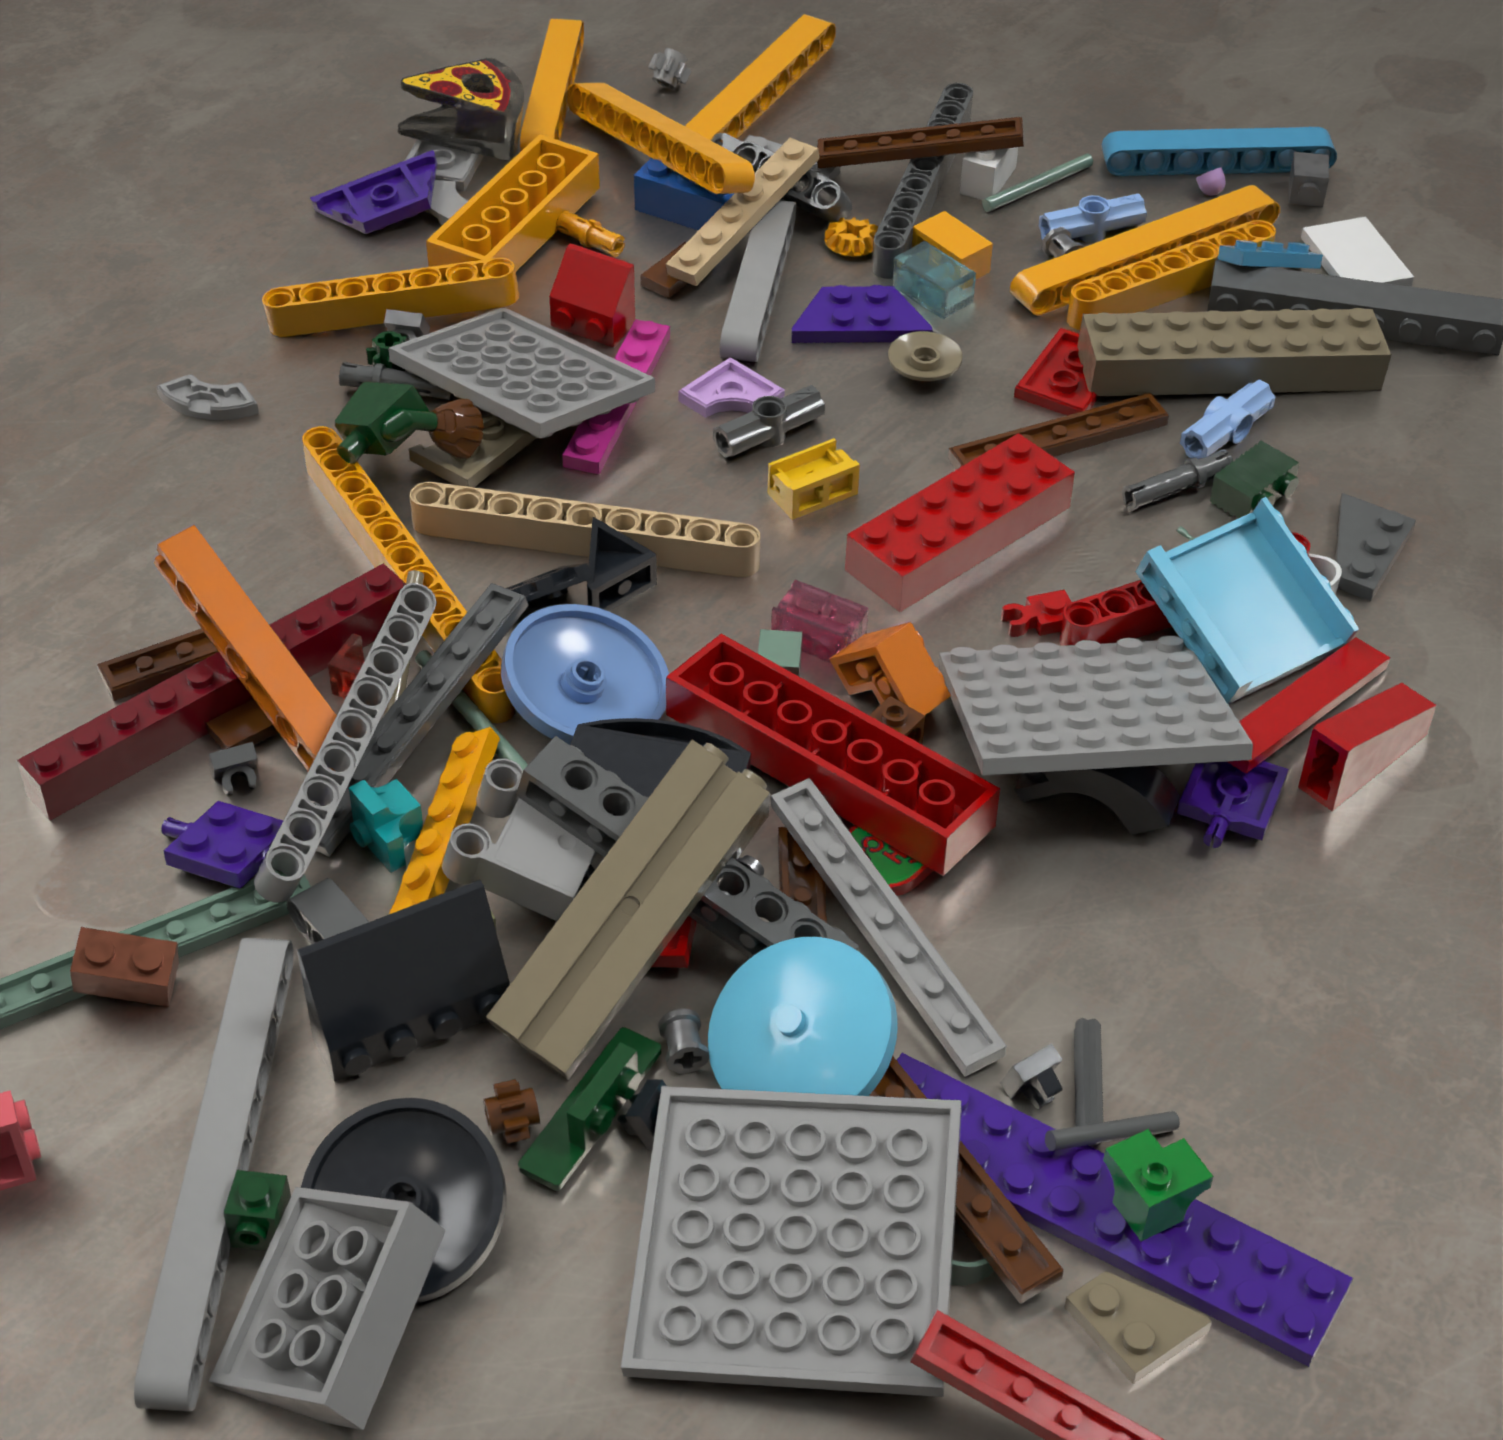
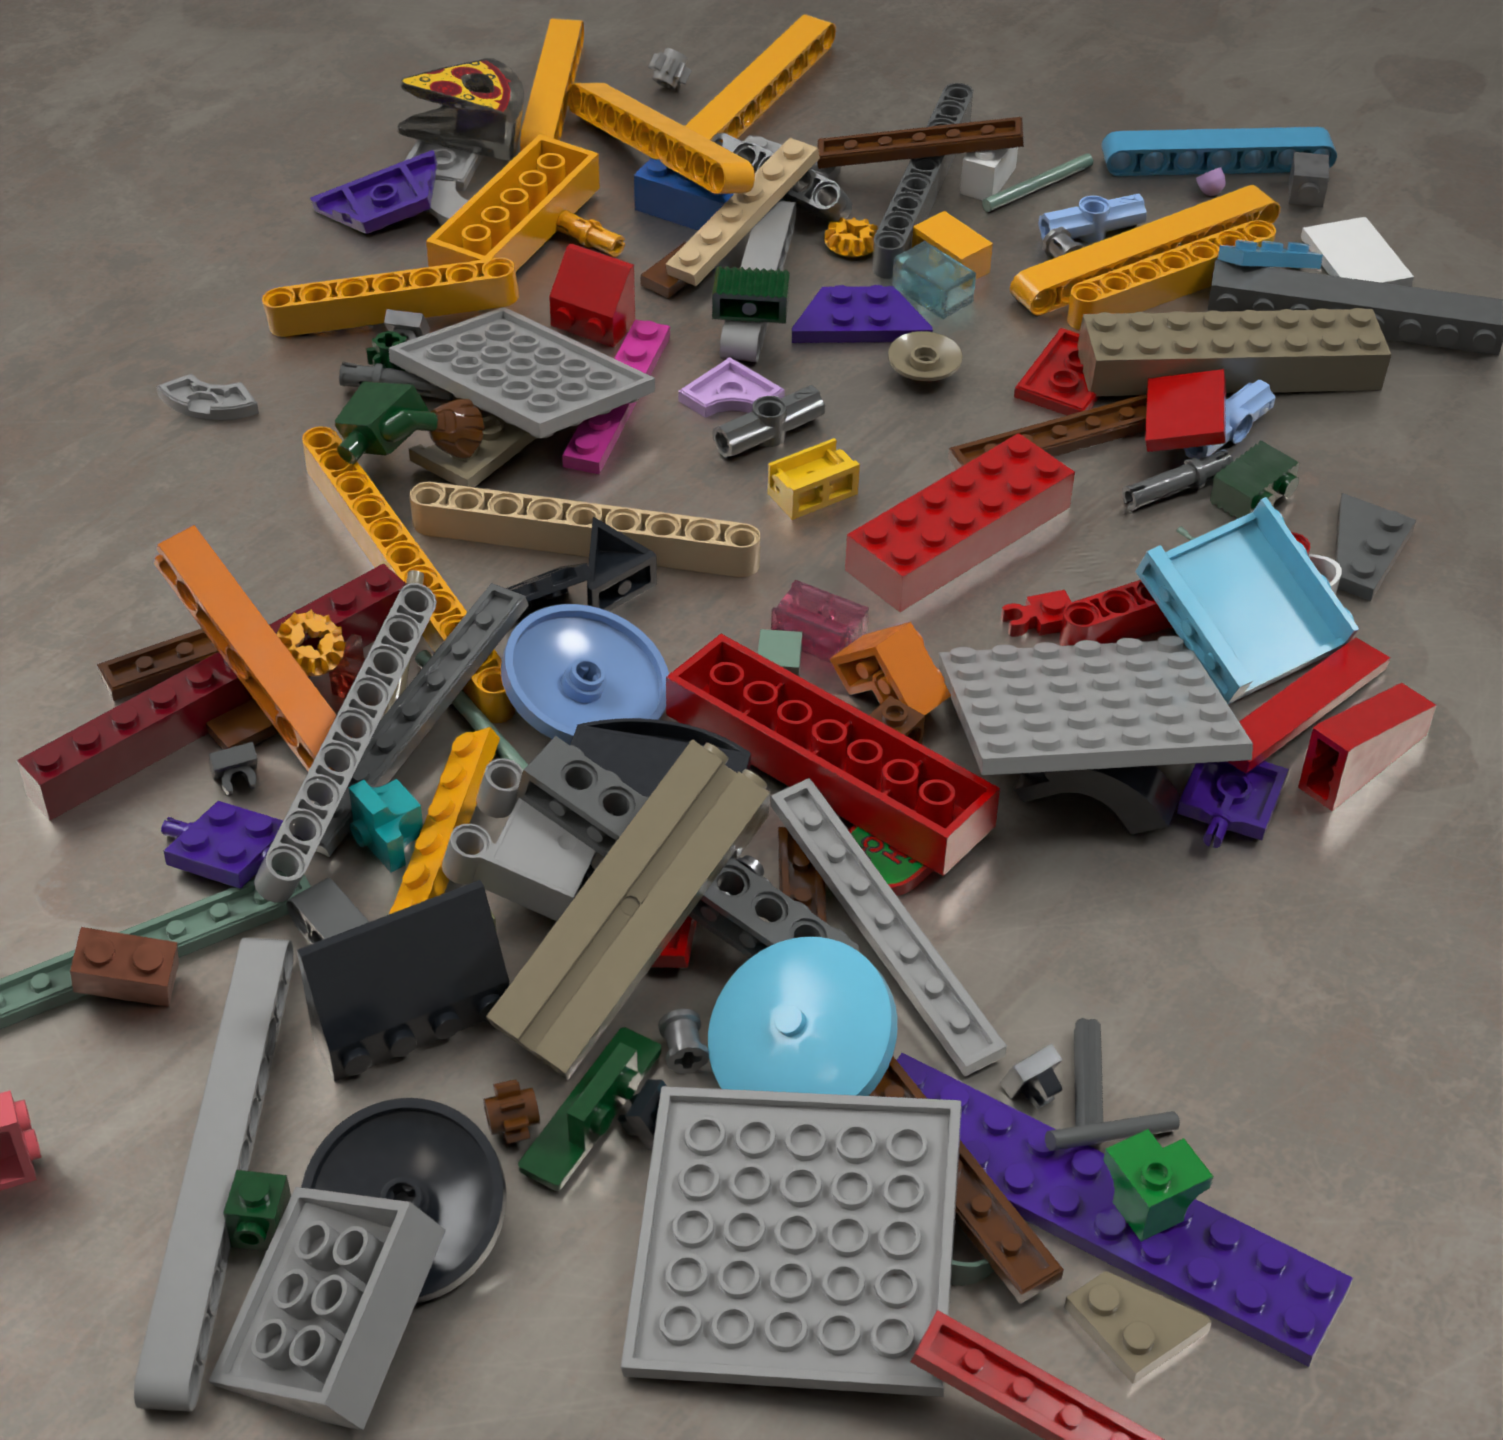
none -> light orange gear [277,609,346,676]
none -> dark green brick [712,265,790,324]
none -> red tile [1145,369,1226,452]

